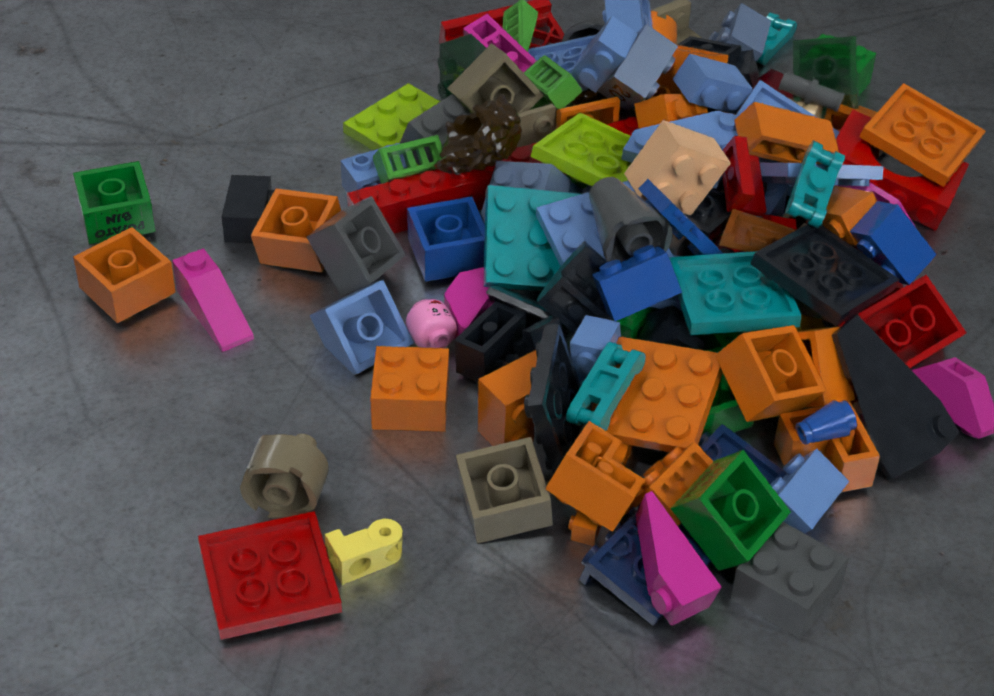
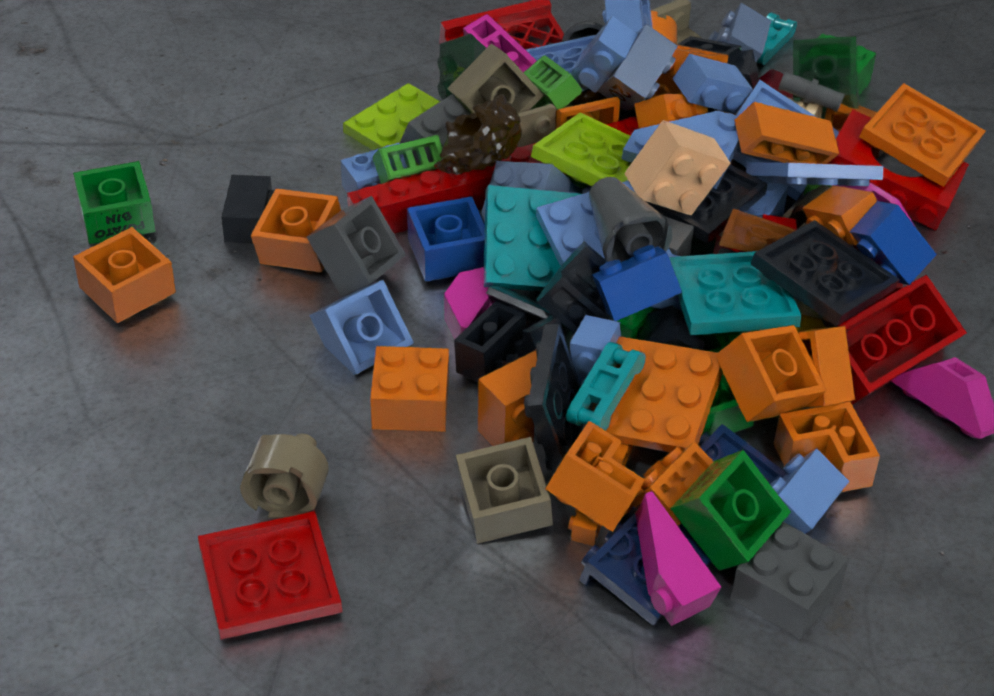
dark pink slope [172,248,254,352] -> none
light yellow leg [325,518,403,585] -> none
bright pink head [405,299,457,348] -> none
bright green slope [503,0,538,52] -> none
blue wing [638,179,724,255] -> none
red panel [722,135,767,216] -> none
teal plate [785,141,845,228] -> none
blue cone [796,400,857,445] -> none
black wedge [832,314,959,480] -> none

